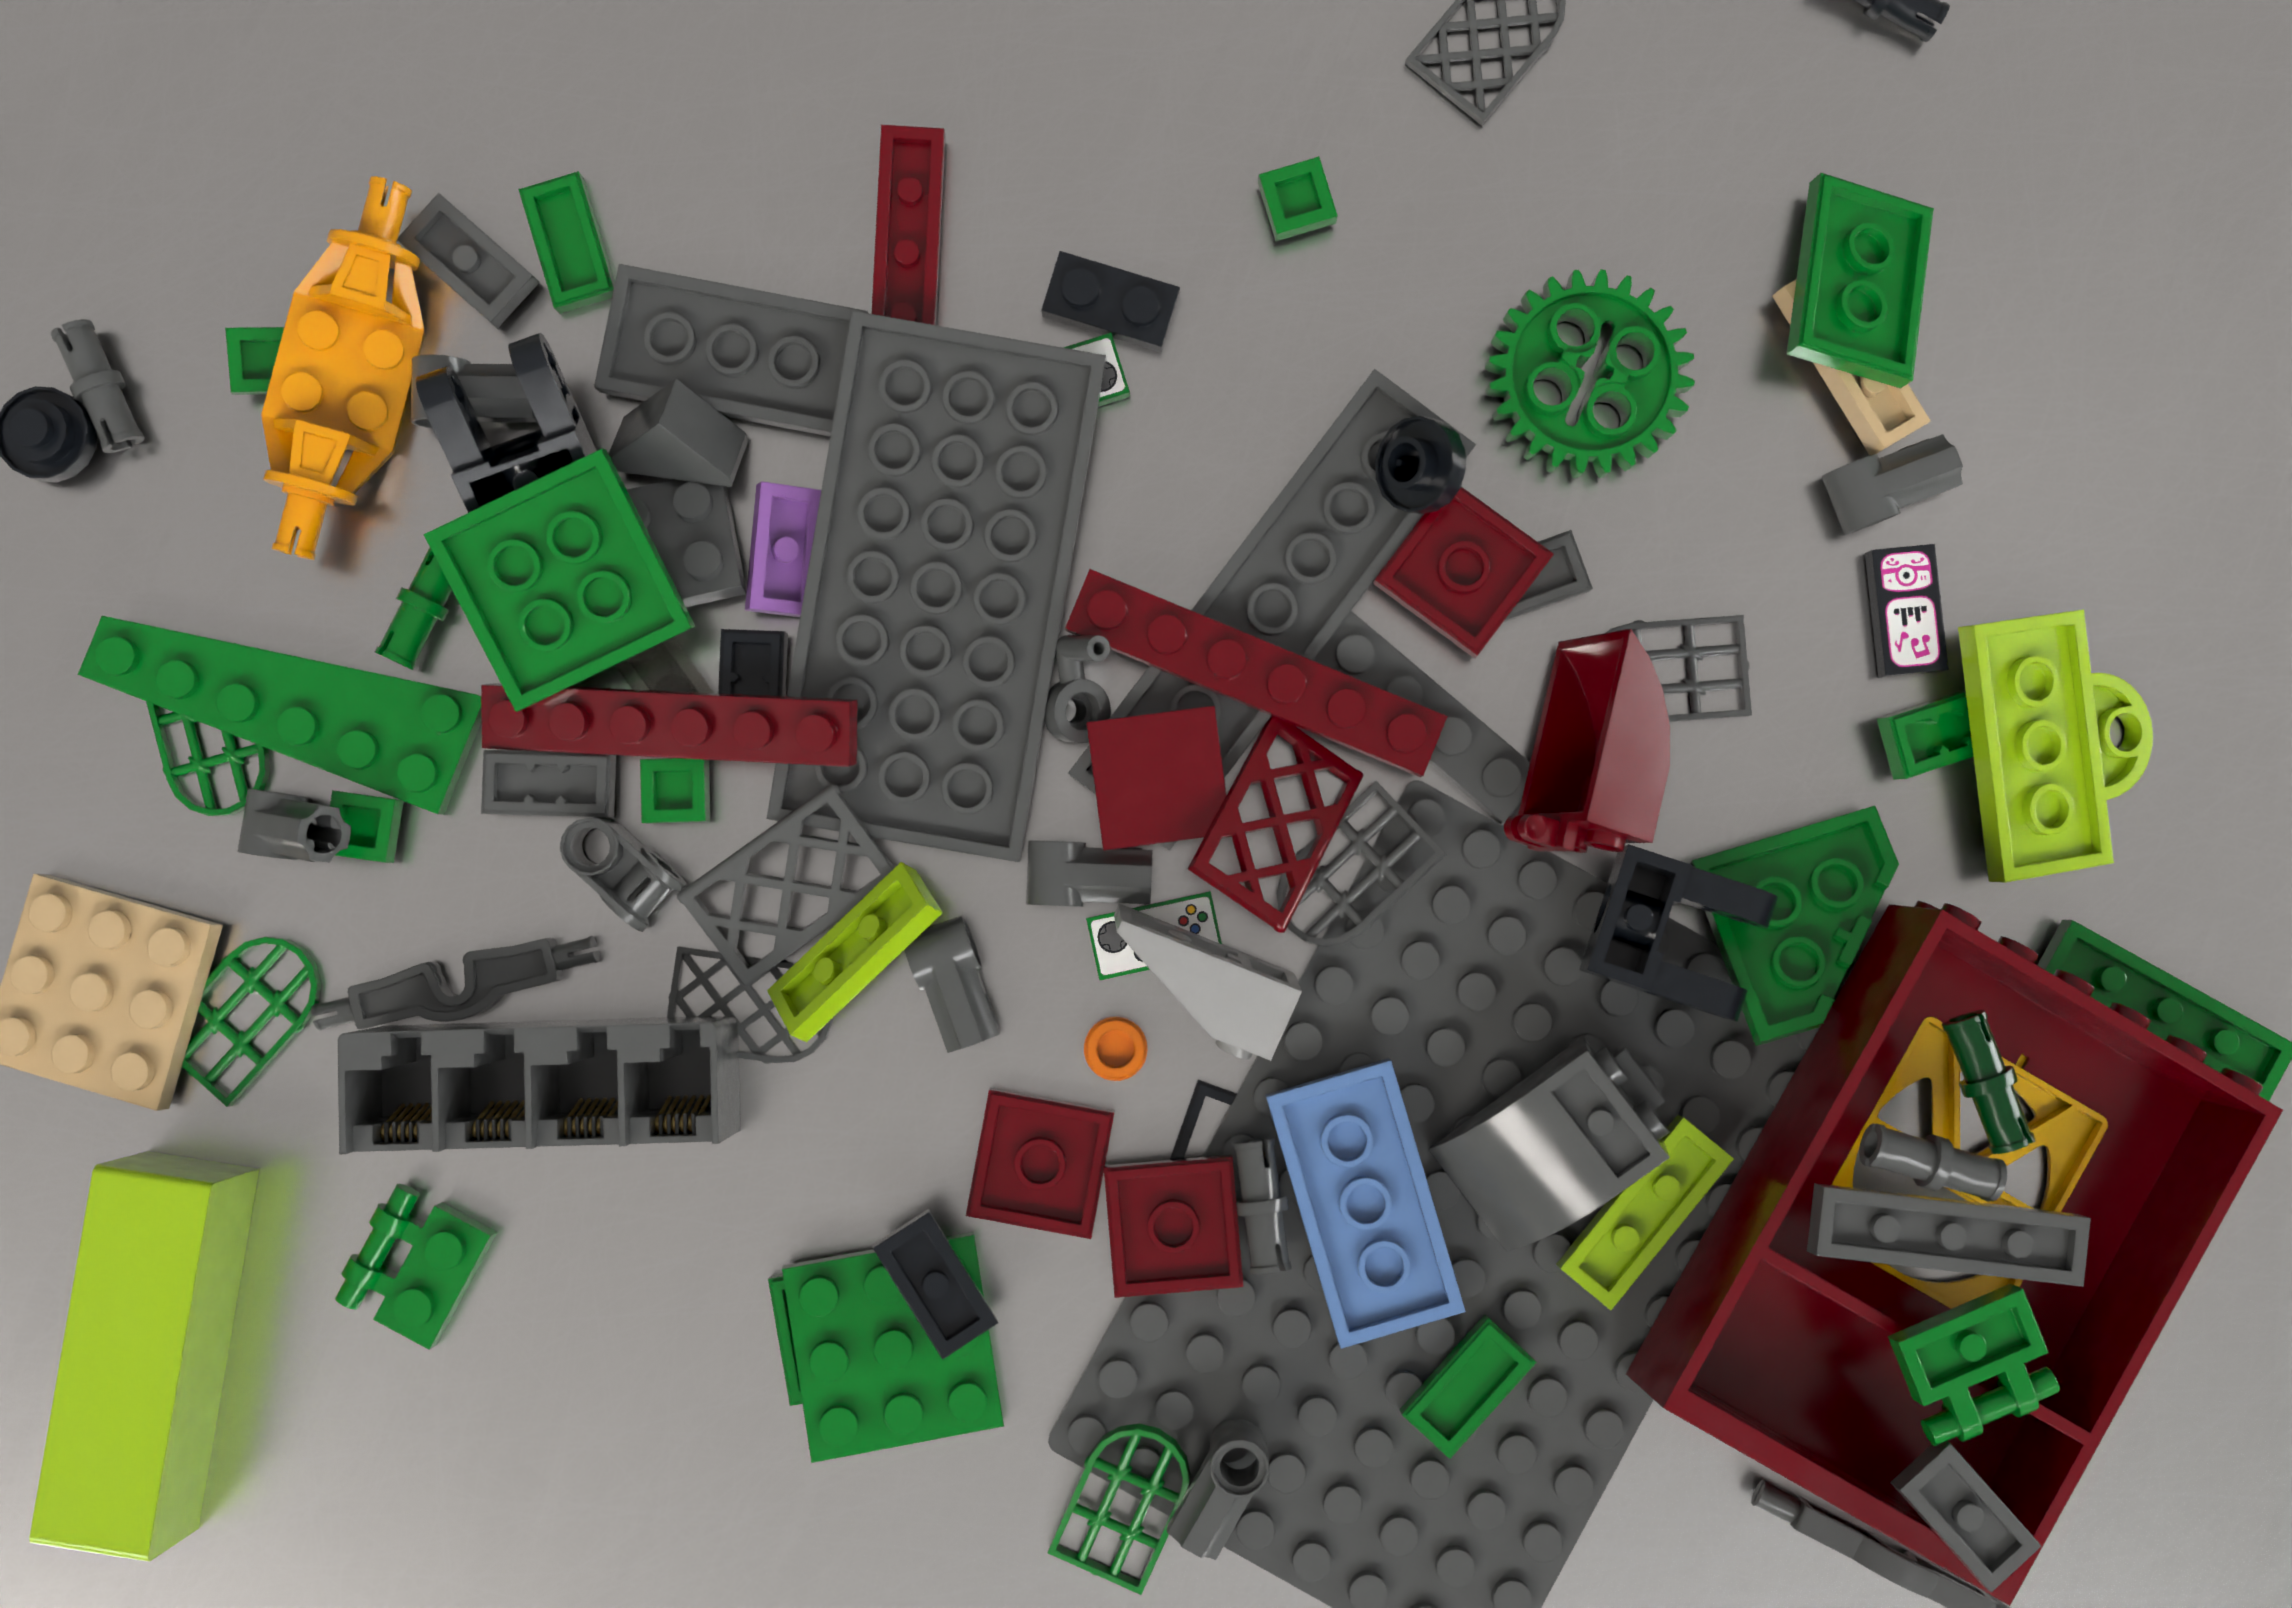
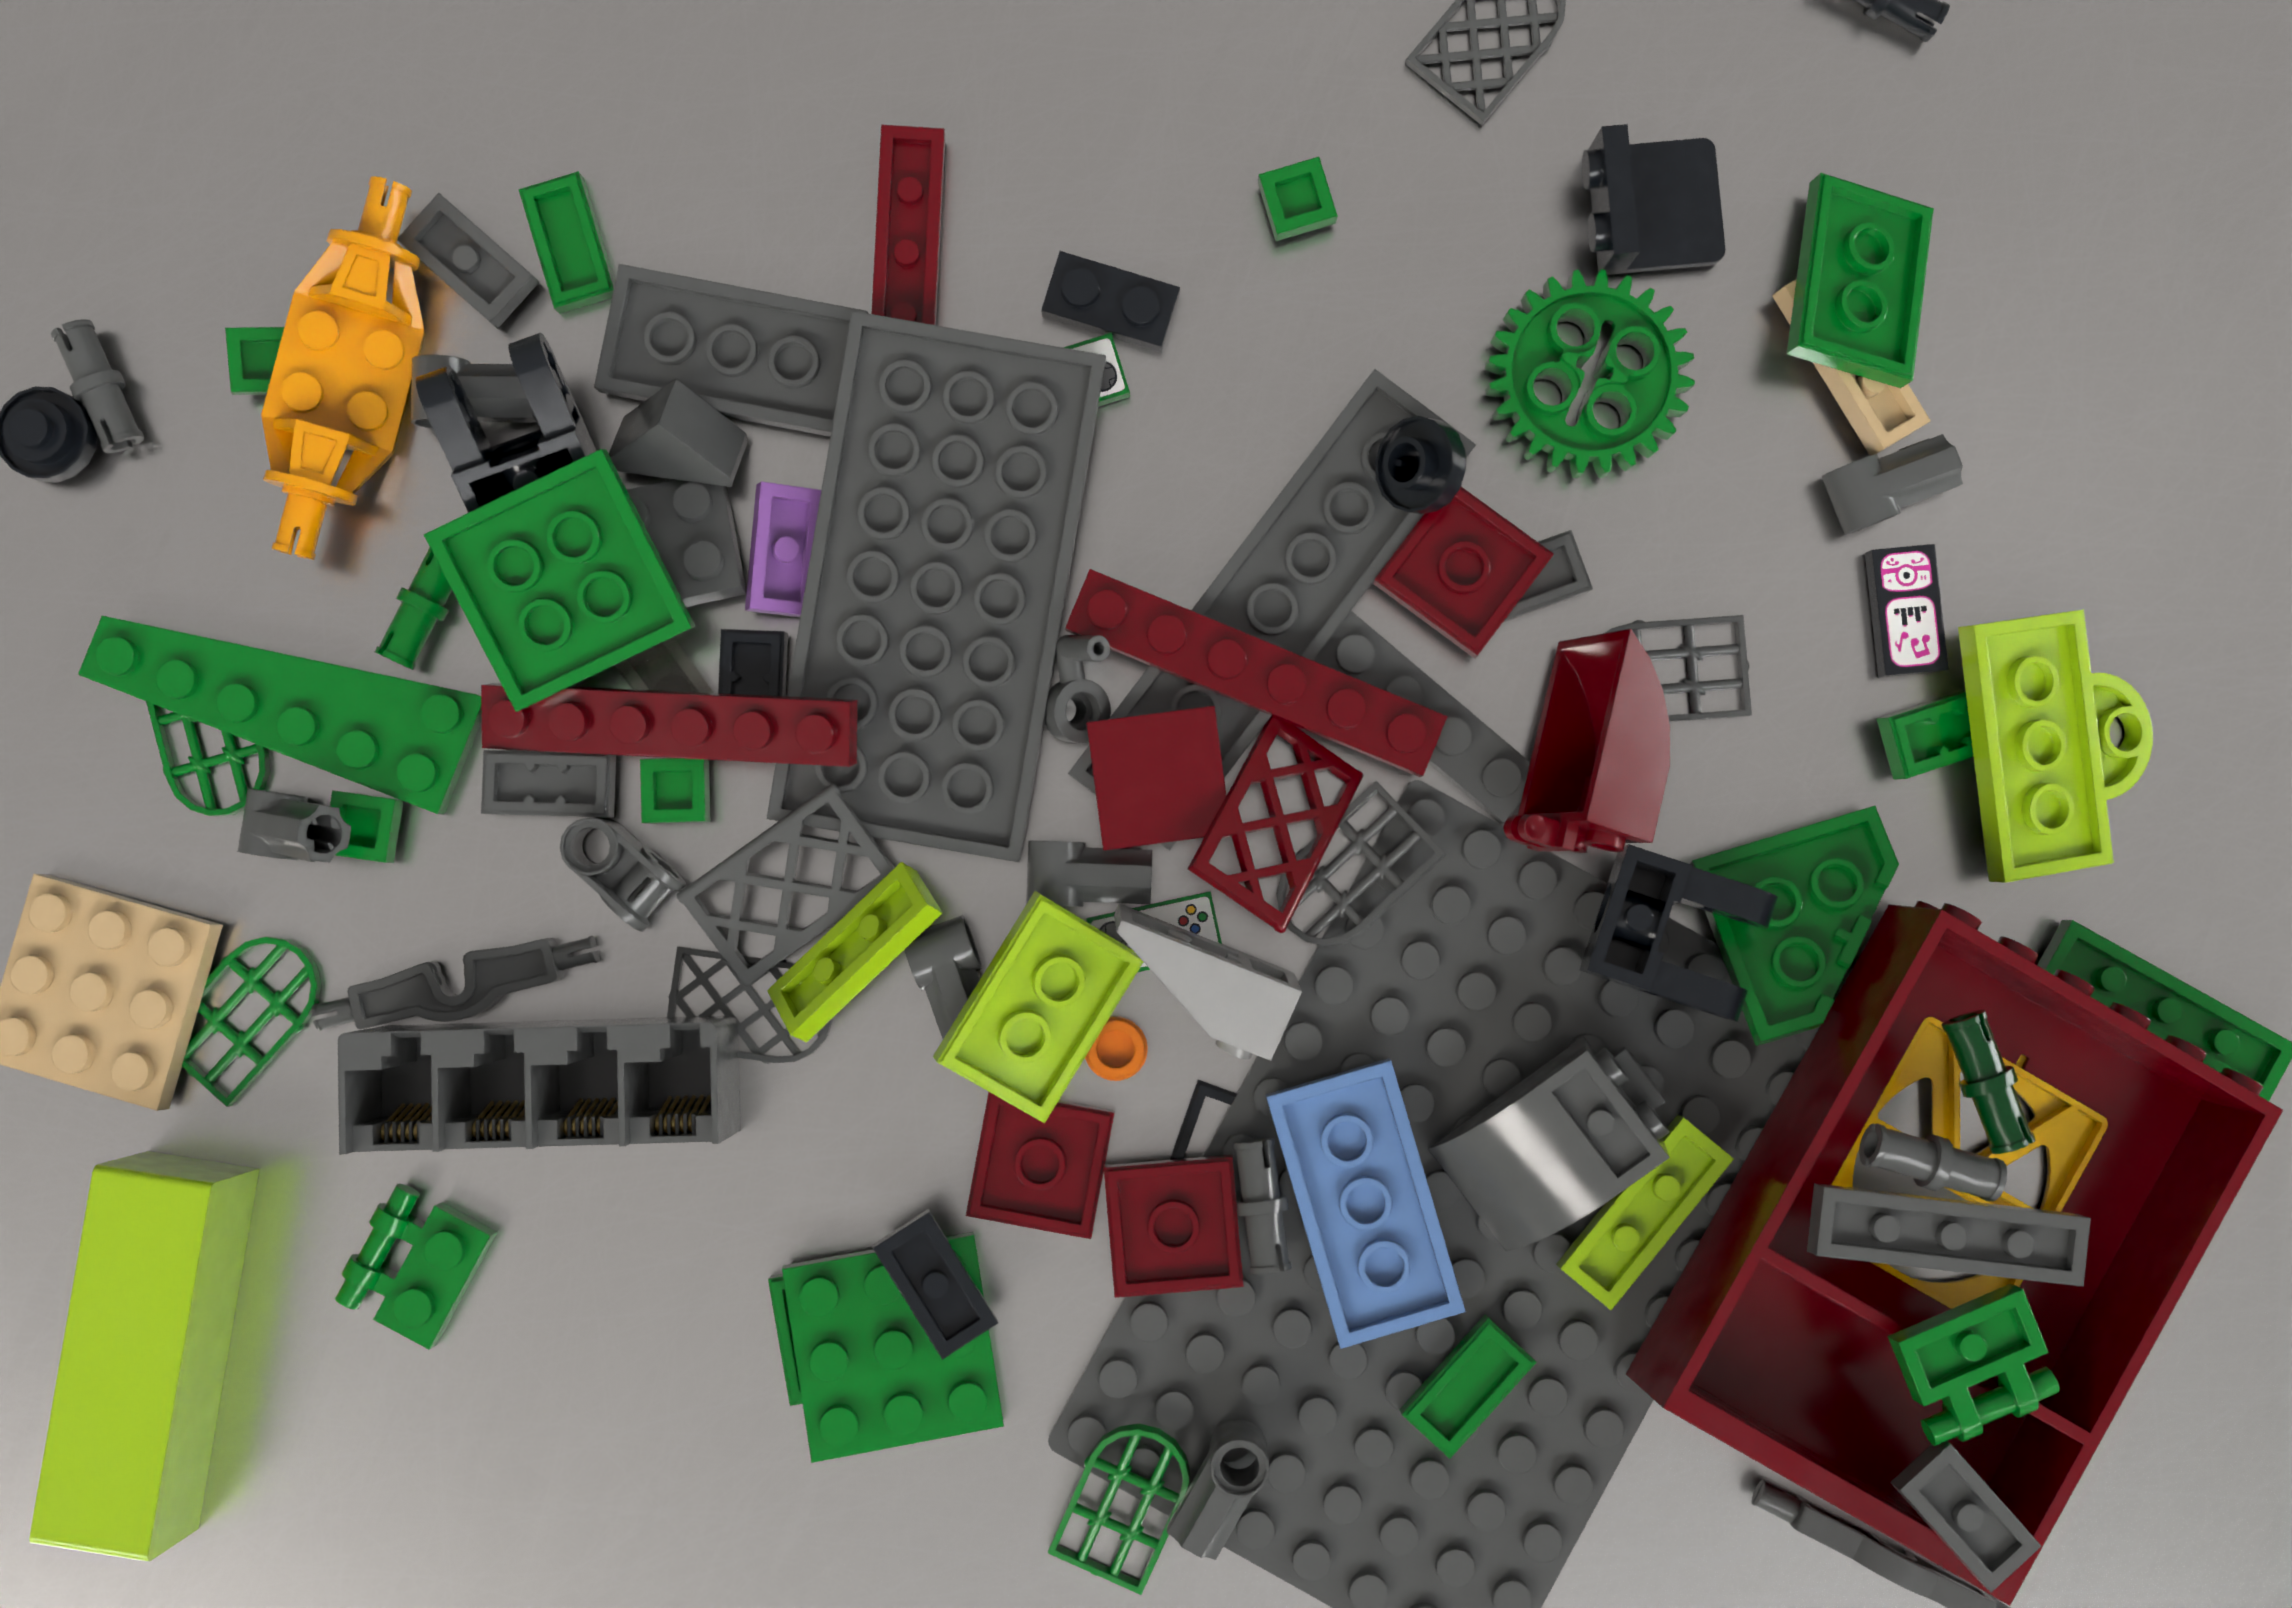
none -> lime tile [933,891,1143,1123]
none -> black bracket [1582,124,1725,275]

